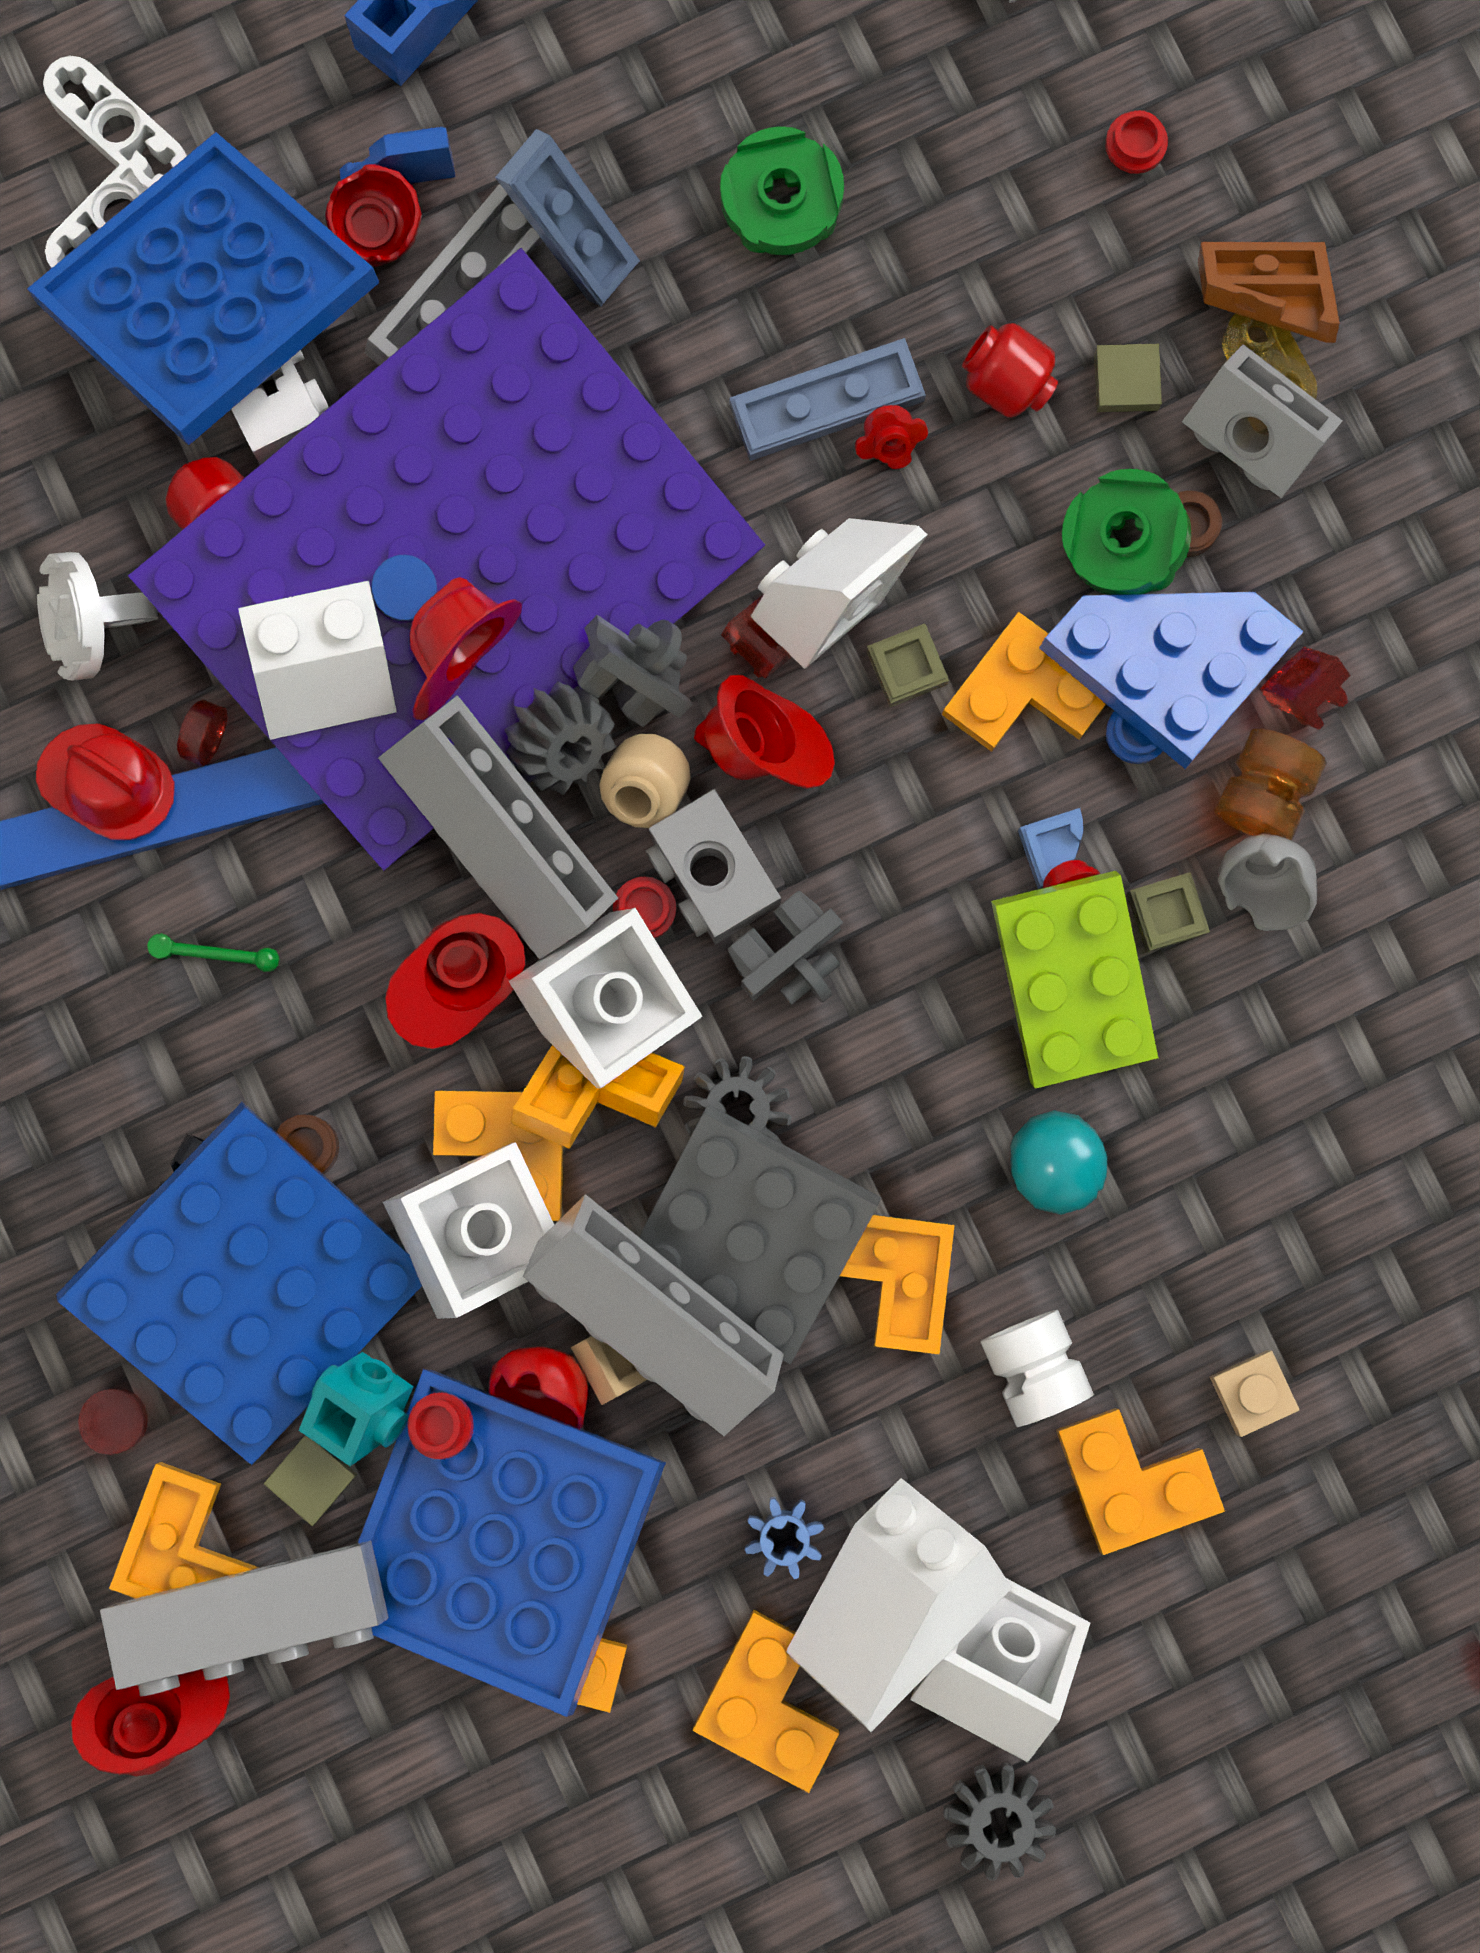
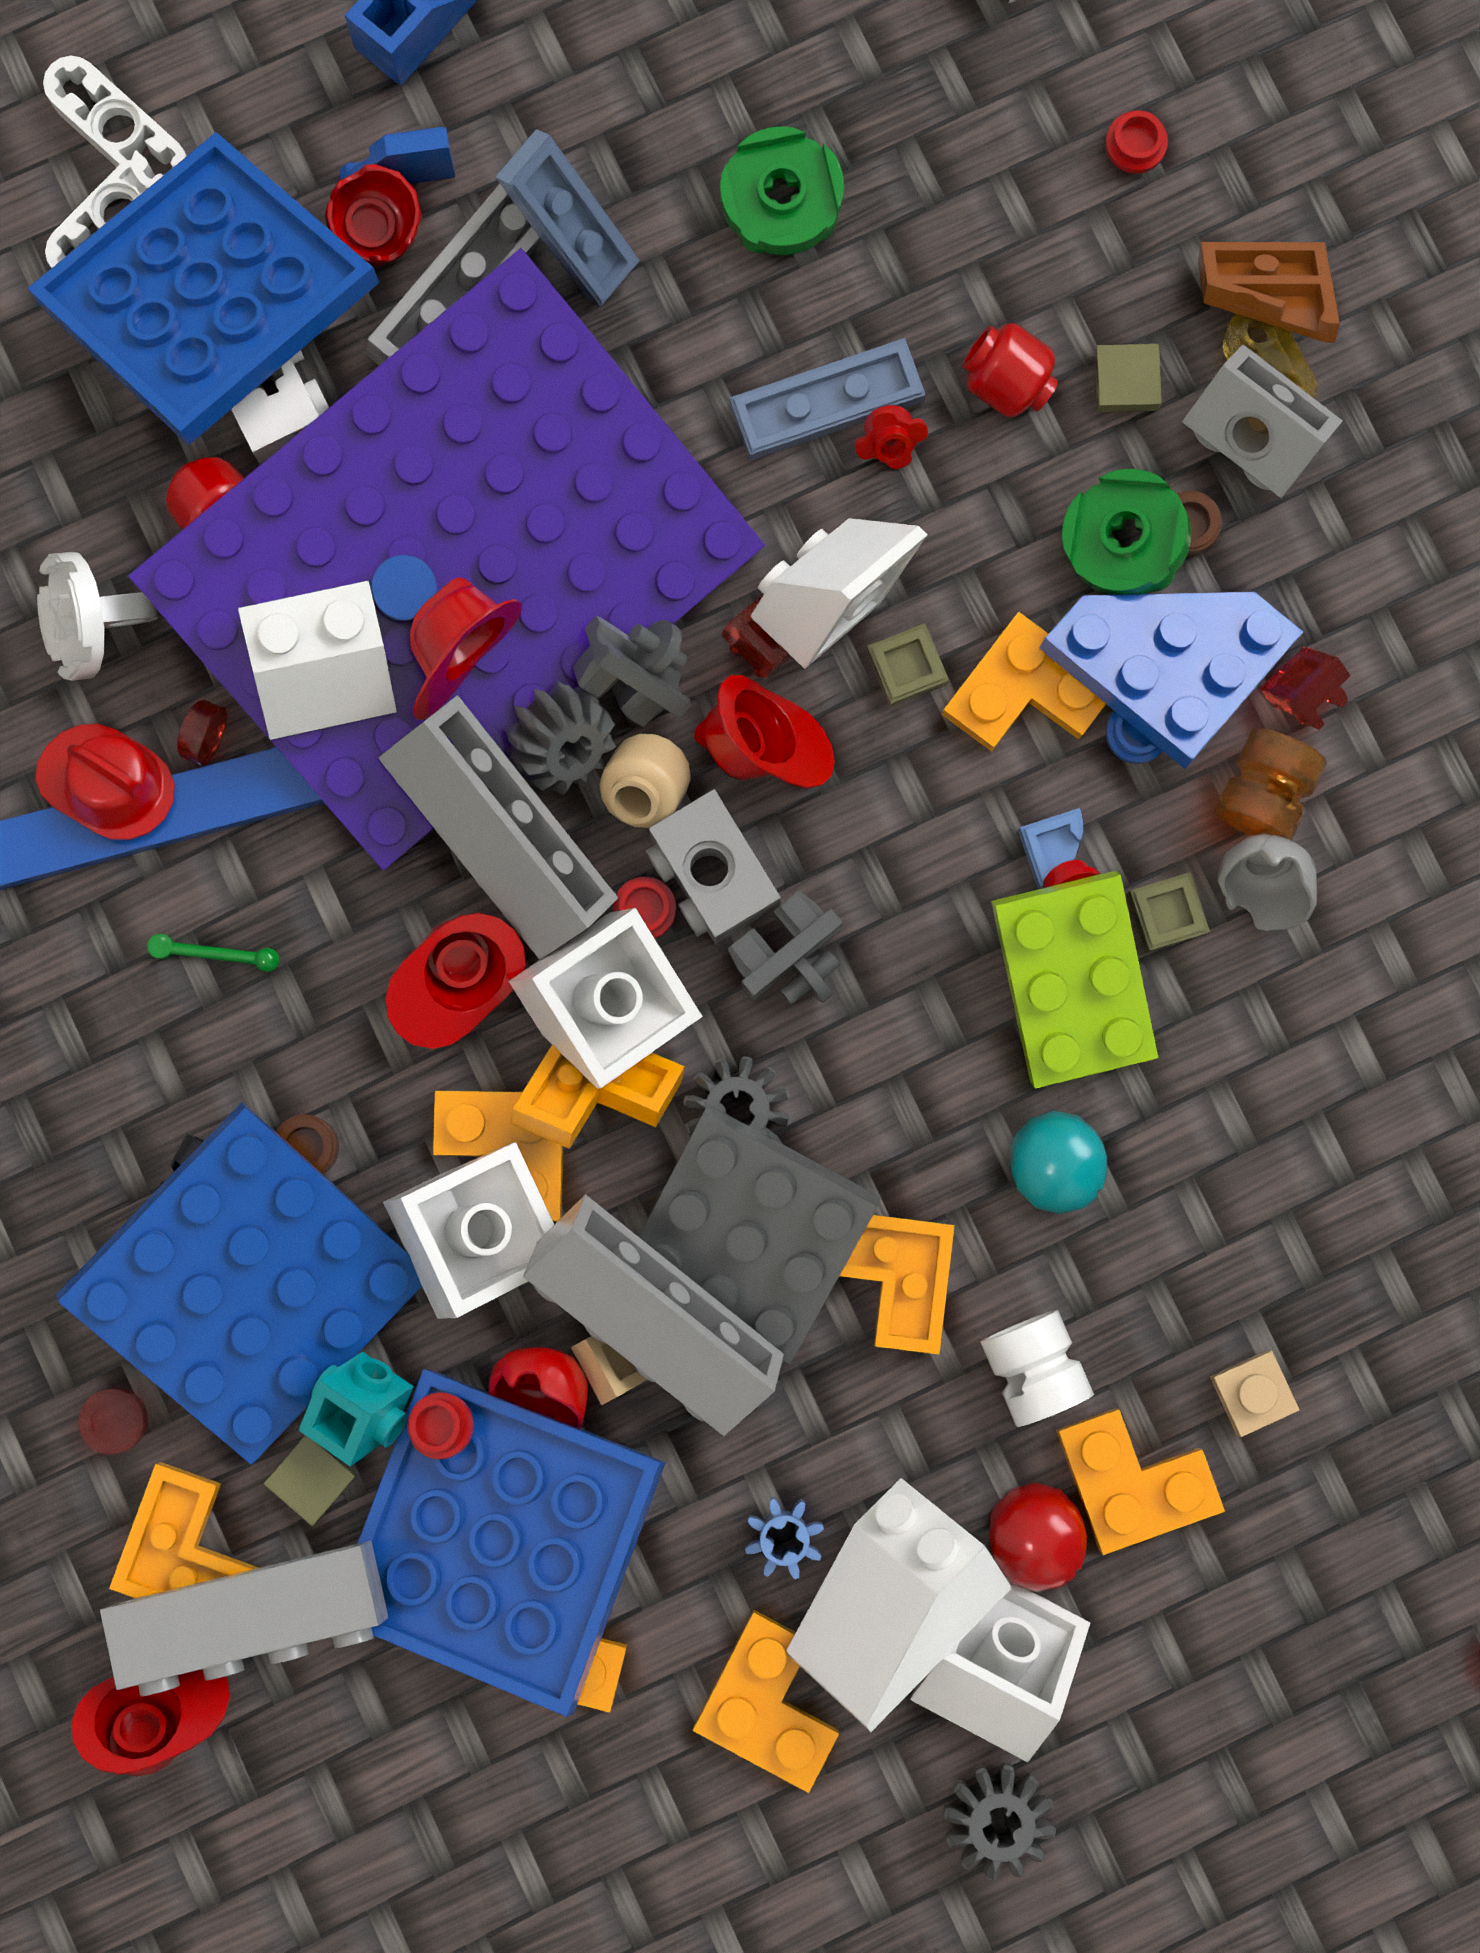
none -> red hair [989,1483,1087,1592]

